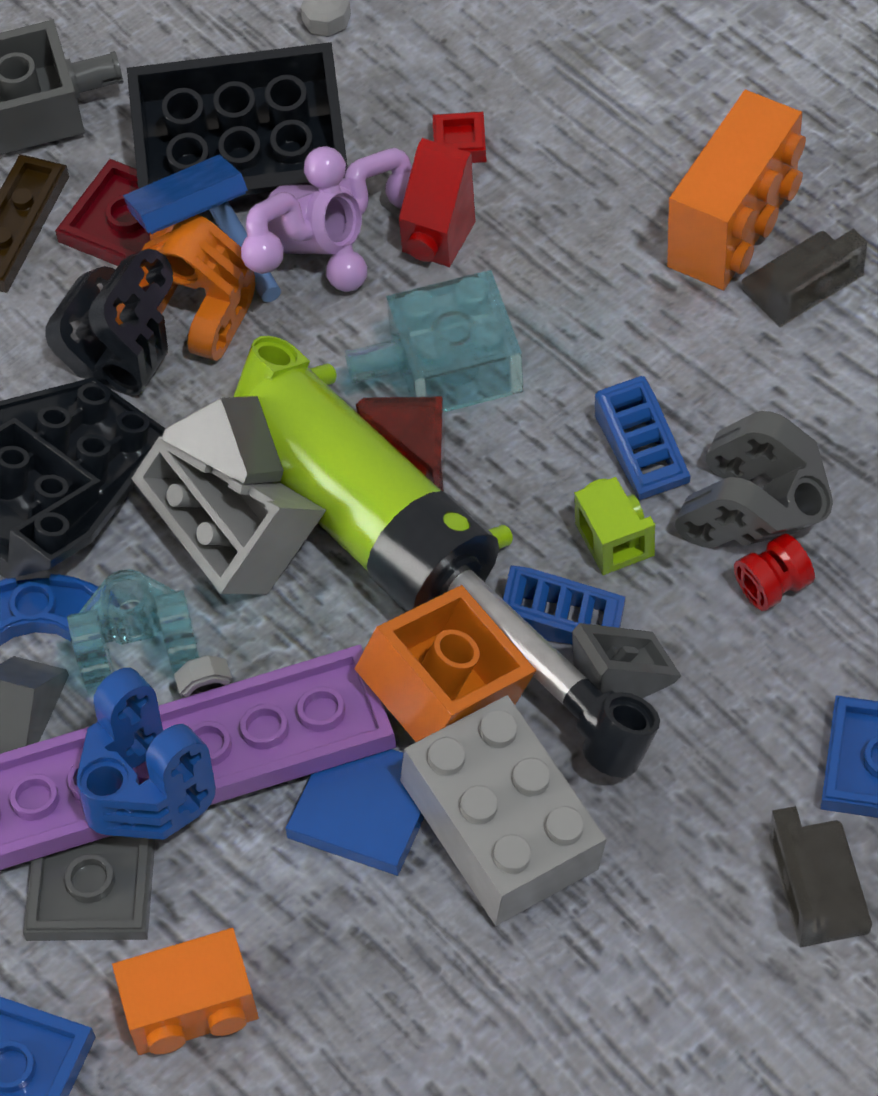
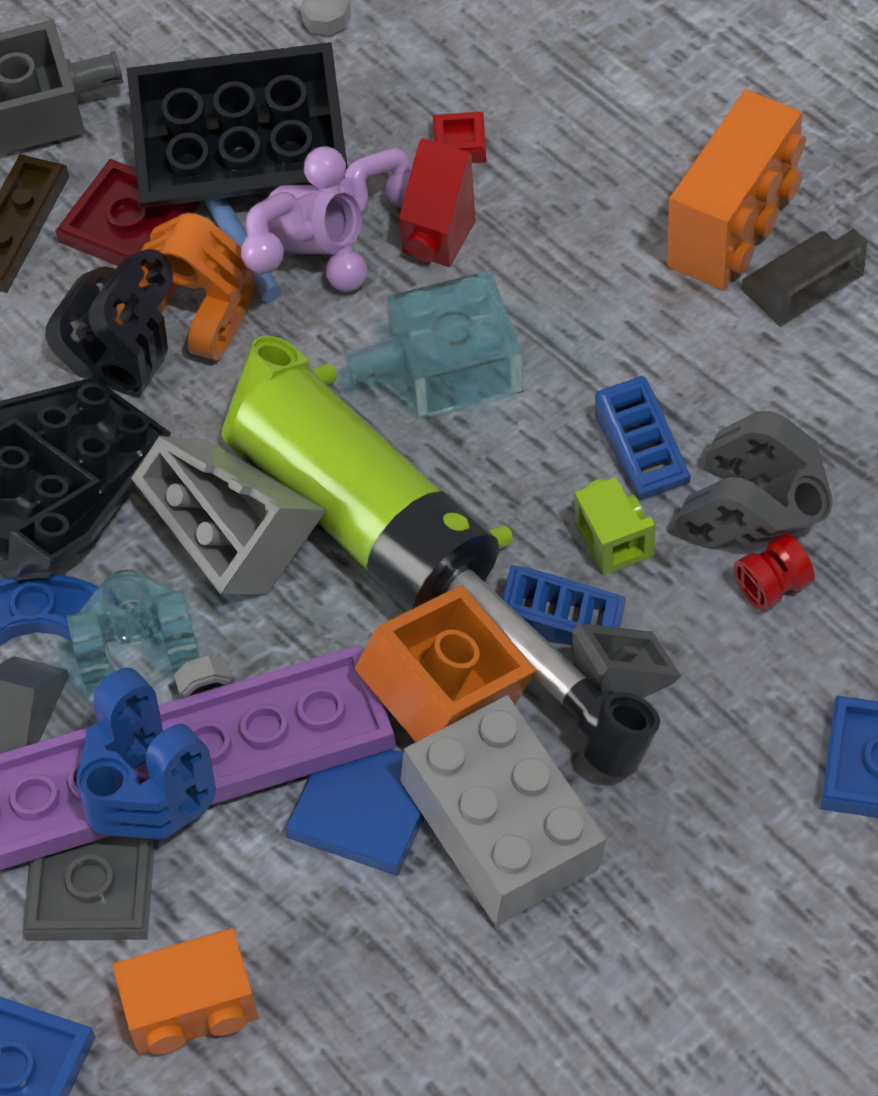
blue tile [123,154,248,234] -> none
slope [161,396,284,485] -> none
clear red slope [356,396,445,492] -> none
clear smoke panel [769,806,872,948] -> none

